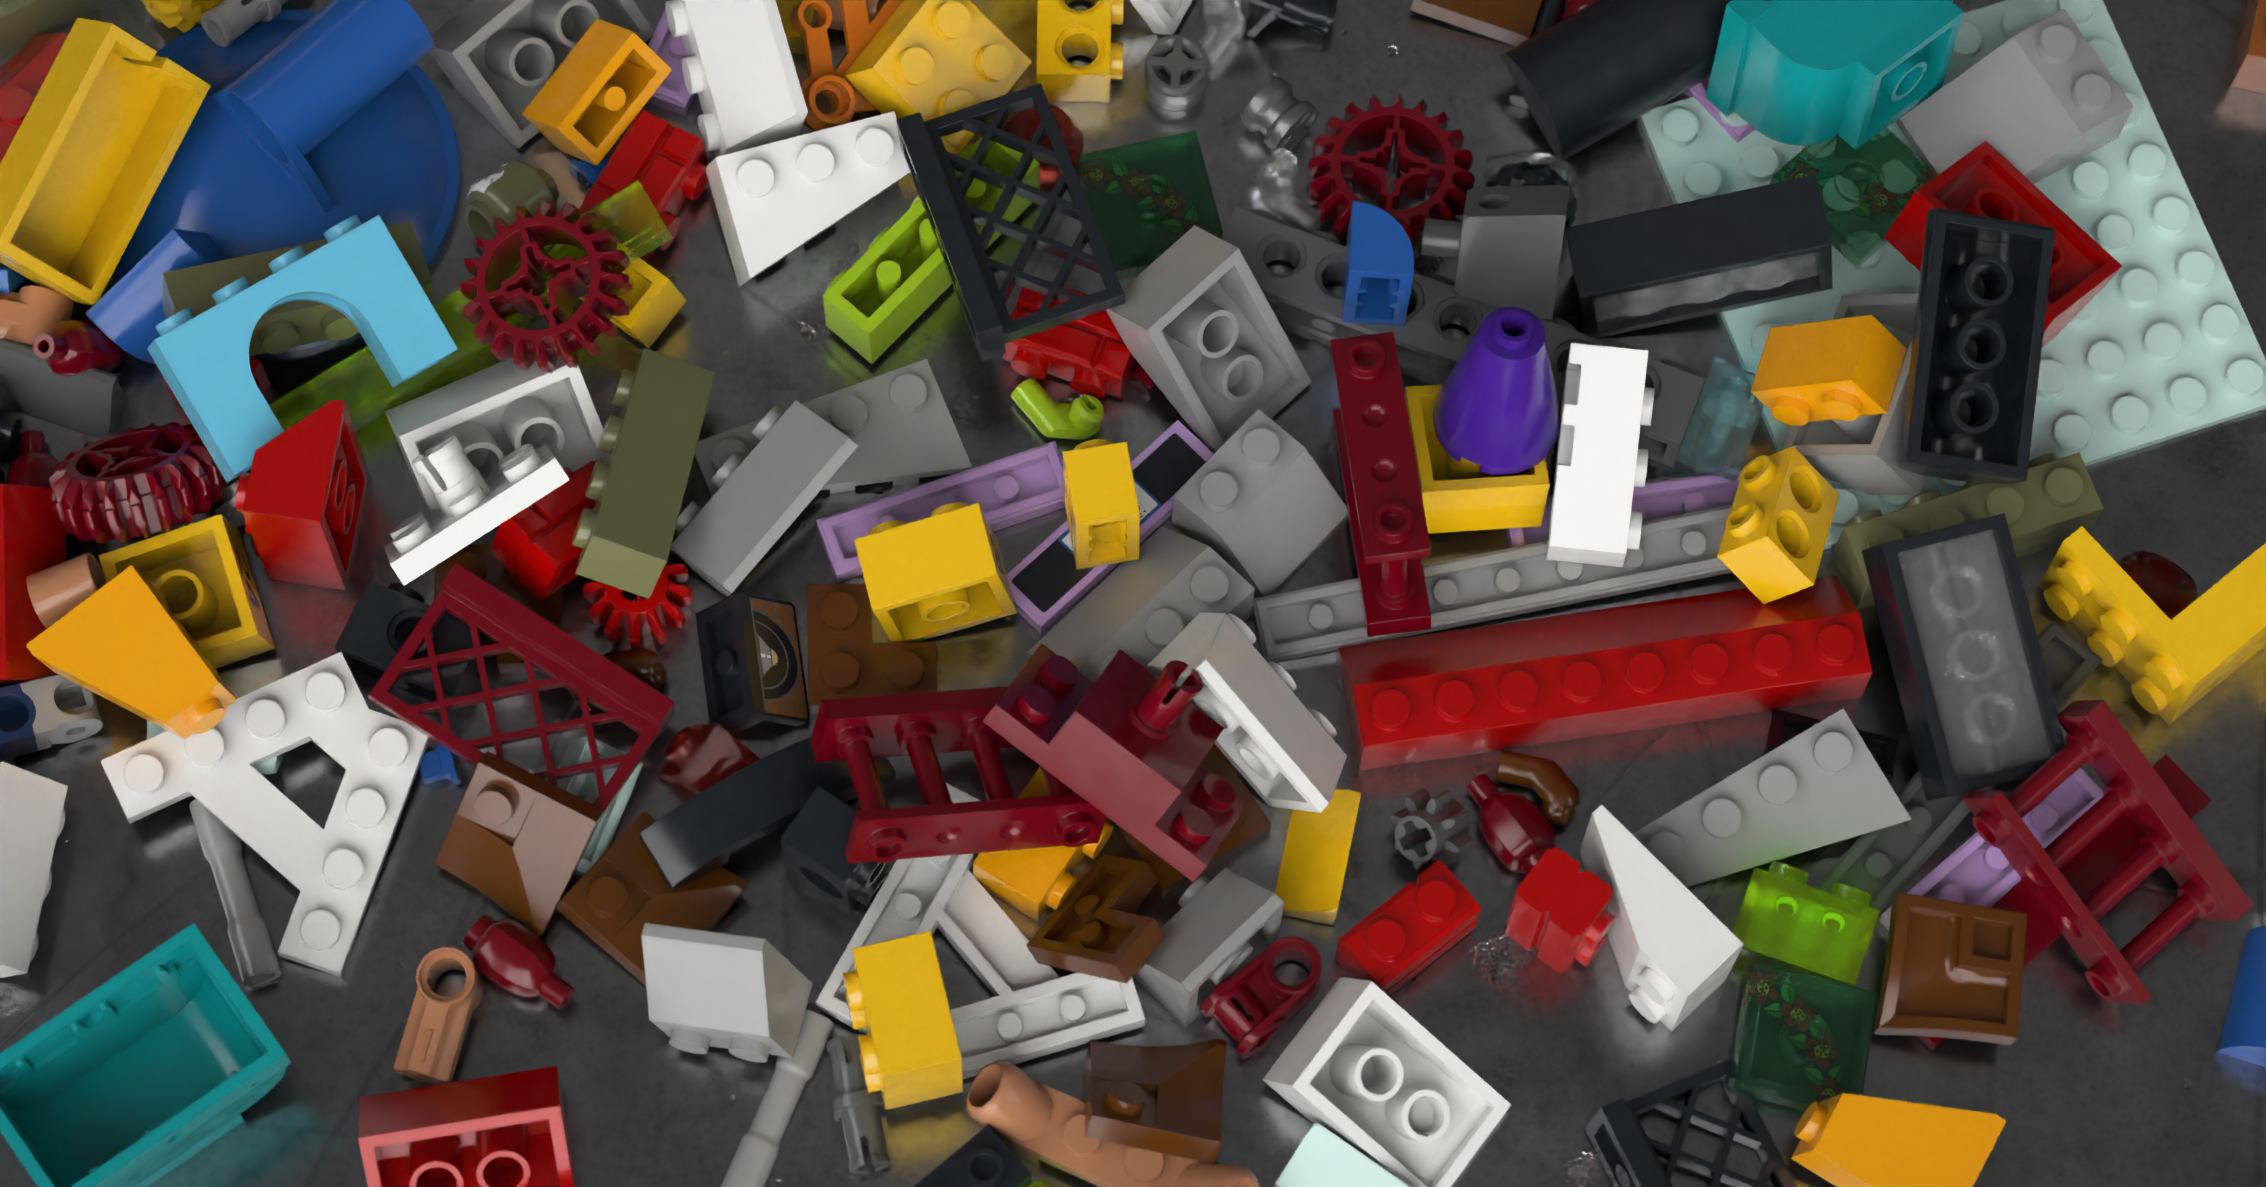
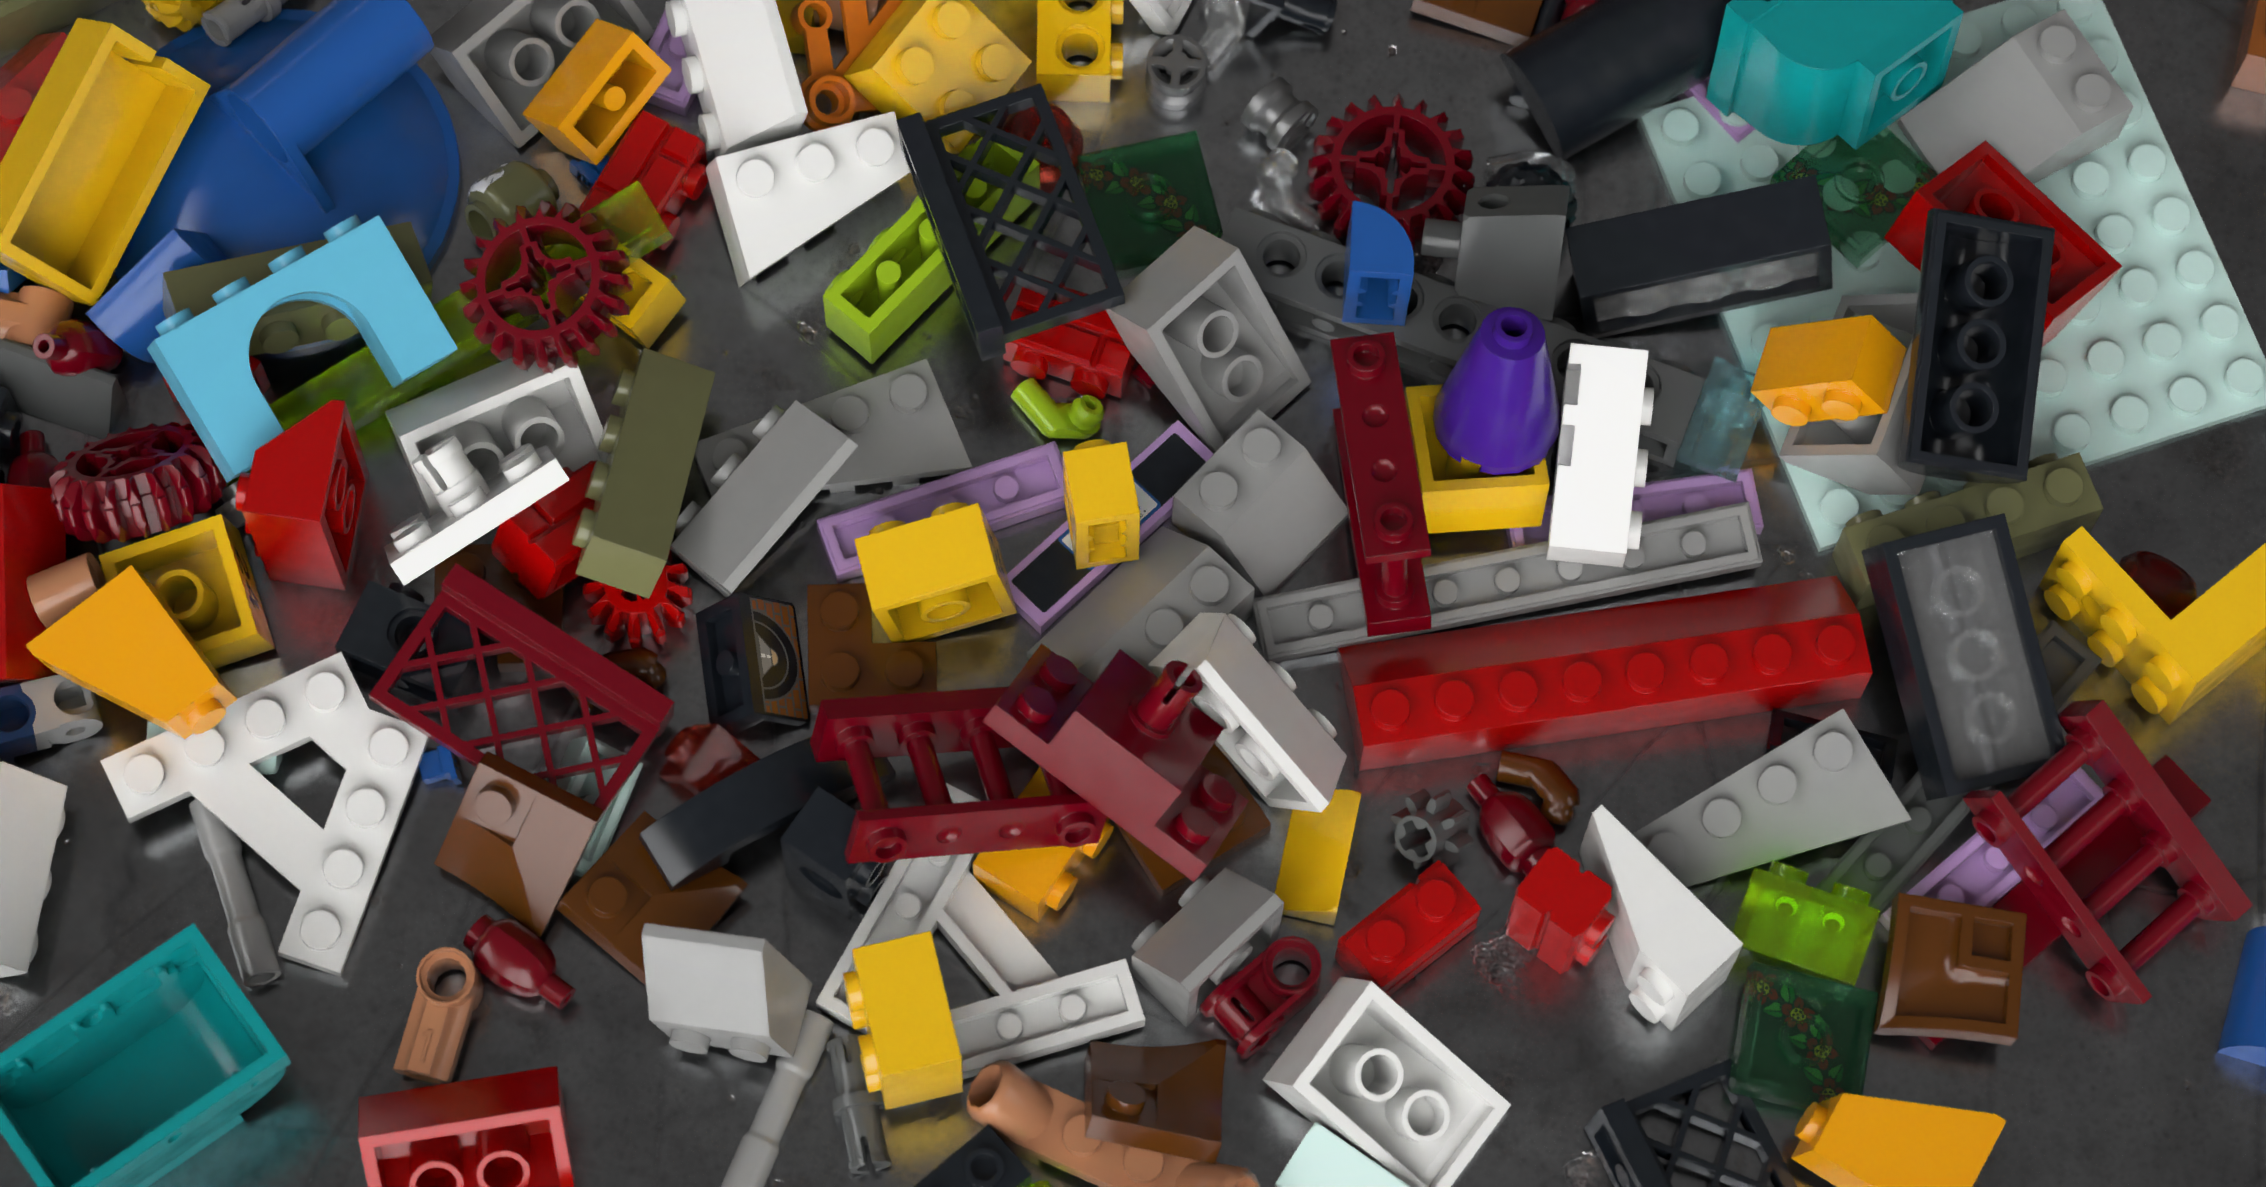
reddish brown plate [1026,854,1165,983] -> none
yellow brick [1717,446,1840,604] -> none

